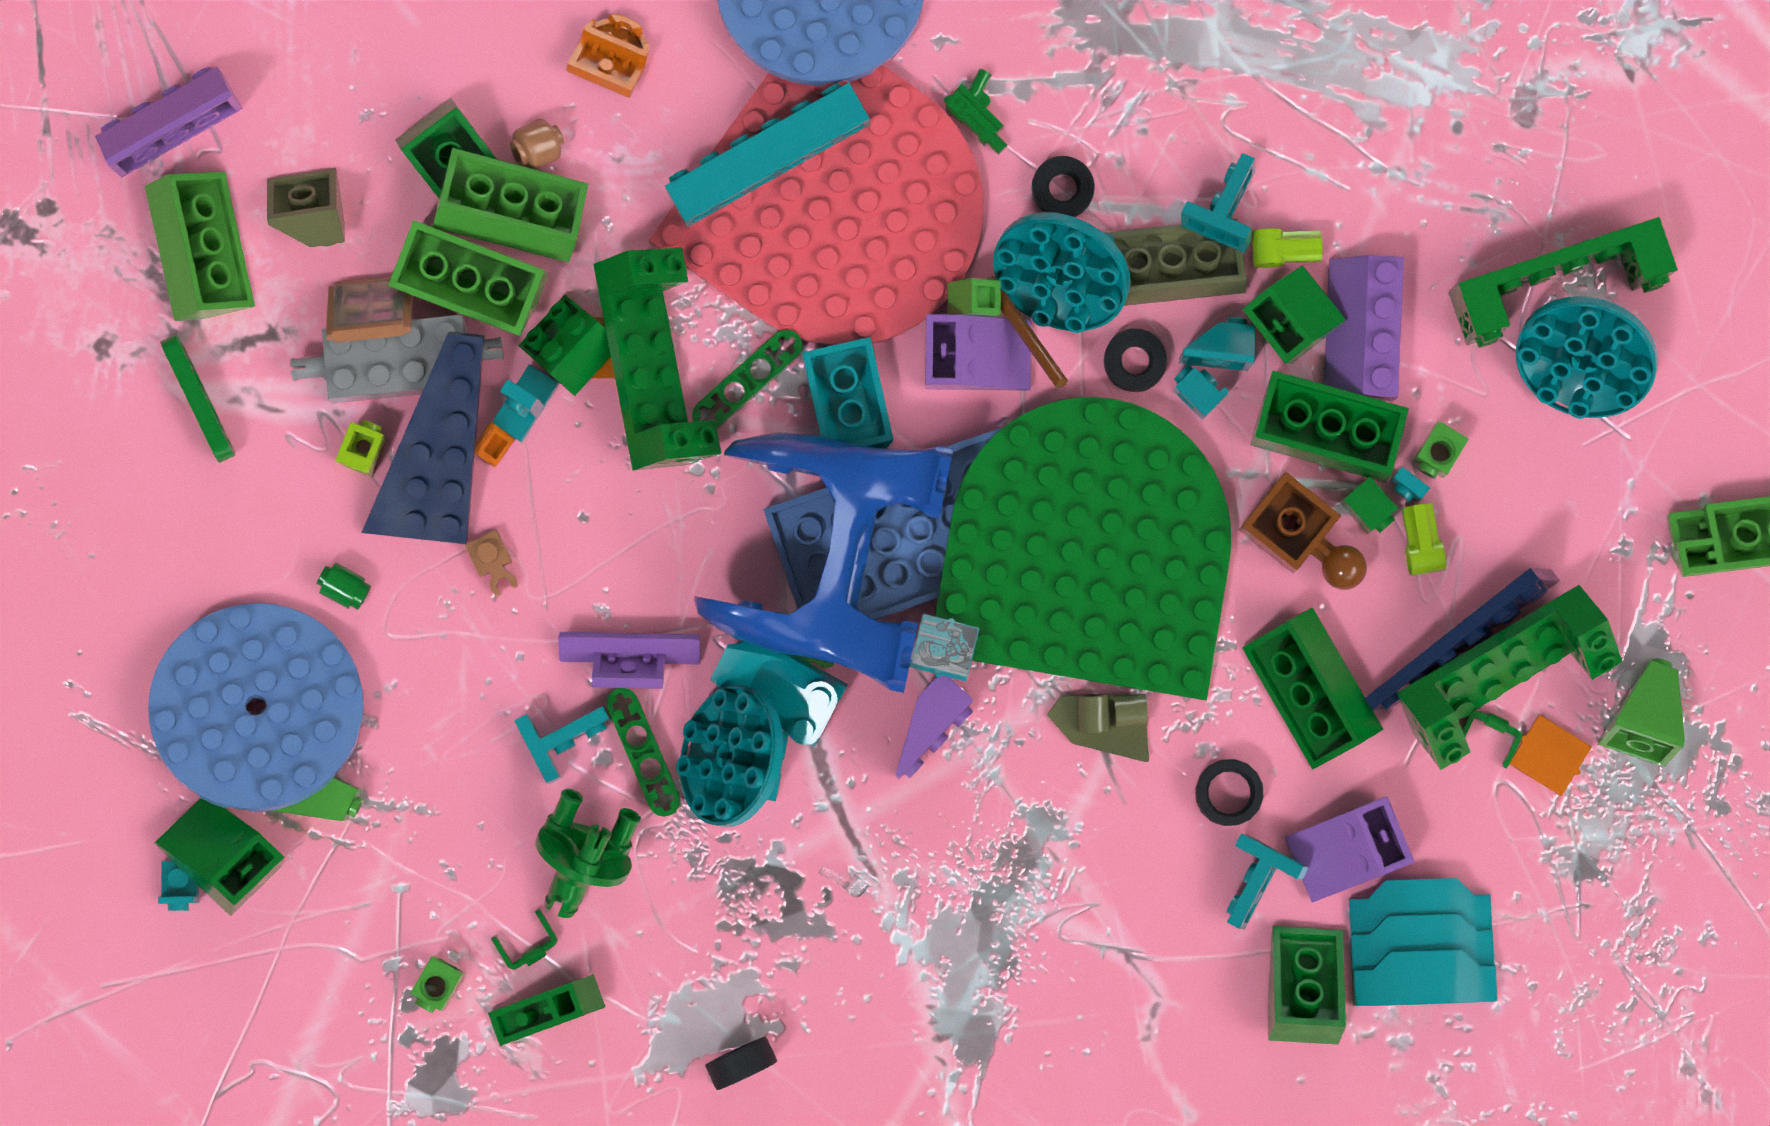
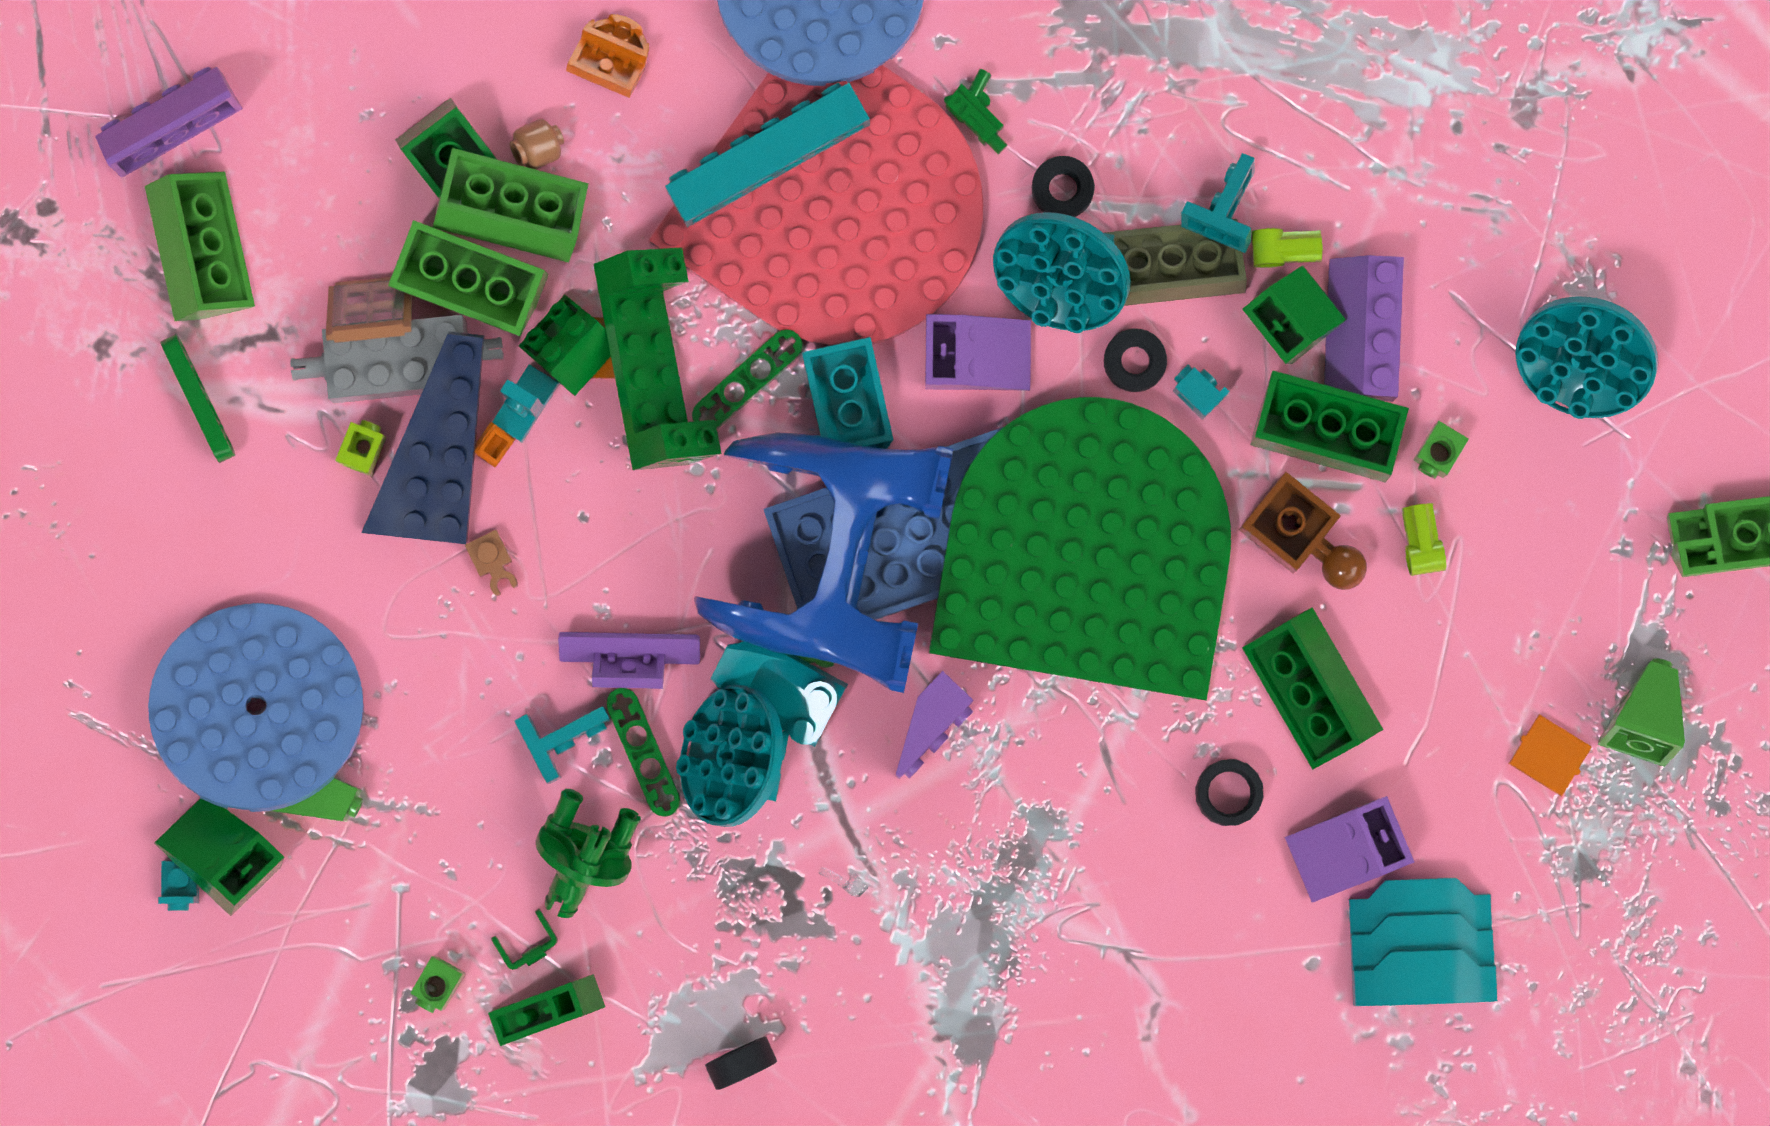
olive slope [267,168,345,248] -> none
green brick [316,563,371,610] -> none
piece [909,614,980,682] -> none
bright green brick [948,278,1001,317] -> none
dark orange bar [987,276,1068,388] -> none
olive panel [1047,694,1149,762] -> none
teal slope [1178,317,1255,372] -> none
teal bracket [1226,833,1309,929] -> none
green slope [1268,926,1346,1045] -> none
green brick [1340,477,1398,534] -> none
dark blue wing [1364,568,1561,711] -> none
teal plate [1390,466,1430,502] -> none
green plate [1397,585,1622,770] -> none
green plate [1449,217,1678,348] -> none
green piece [1462,711,1522,769] -> none

